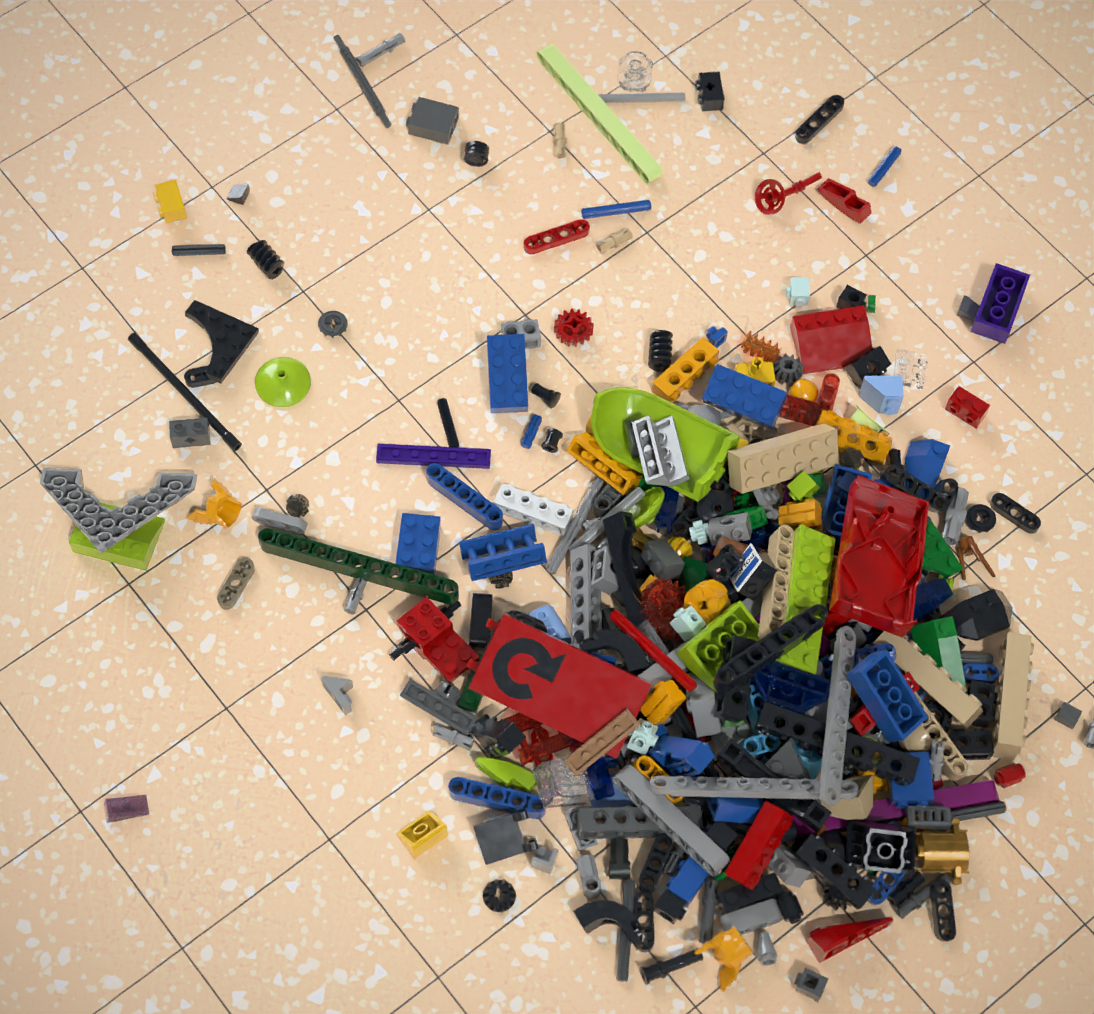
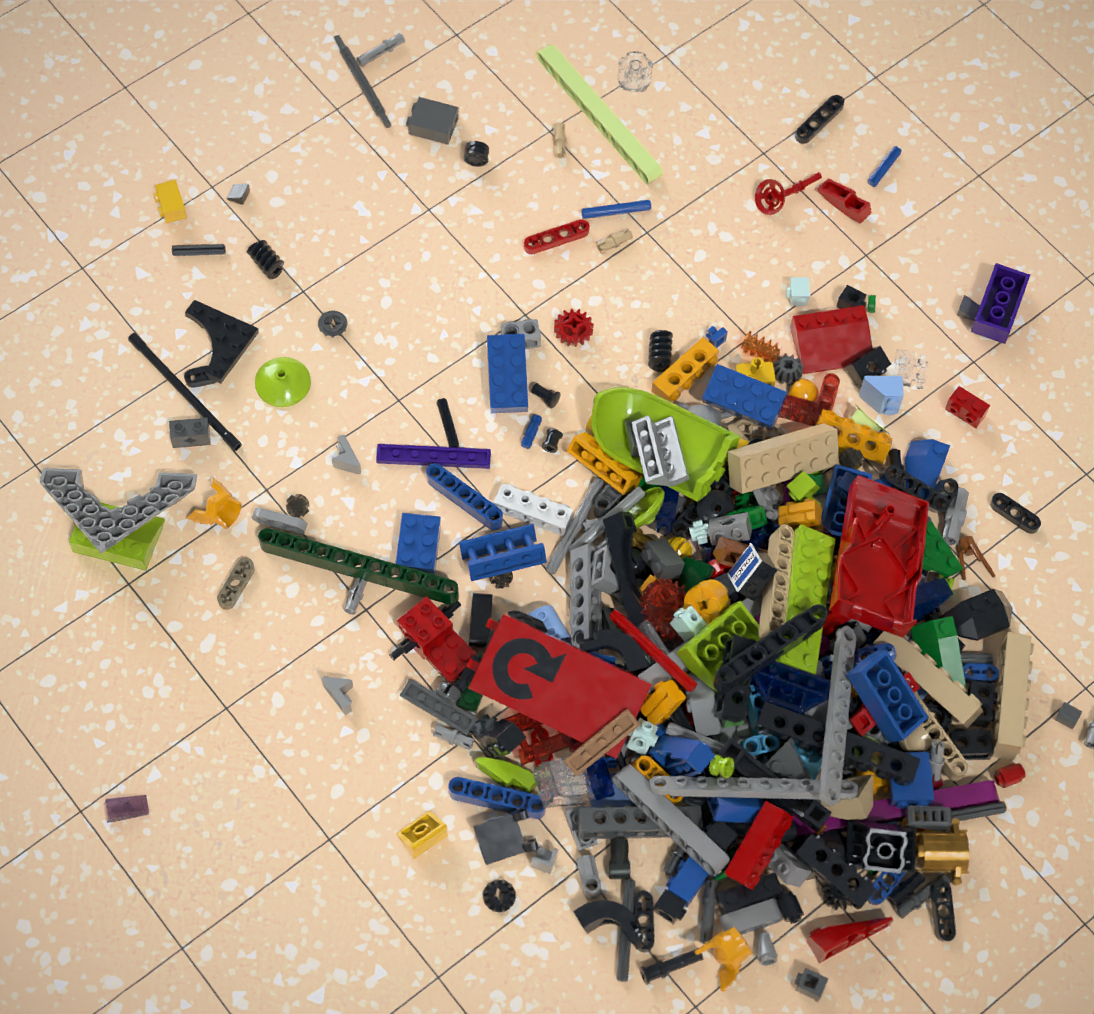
light grey piece [598,92,685,103] -> none
black beam [638,834,673,894] -> none
black brick [695,71,725,112] -> none
black piece [706,544,745,583] -> none
black gear [966,504,996,533] -> none
none -> light grey slope [332,434,361,474]
none -> black axle [454,654,482,692]
none -> light grey axle [666,723,724,754]
none -> lime wheel [709,755,734,778]

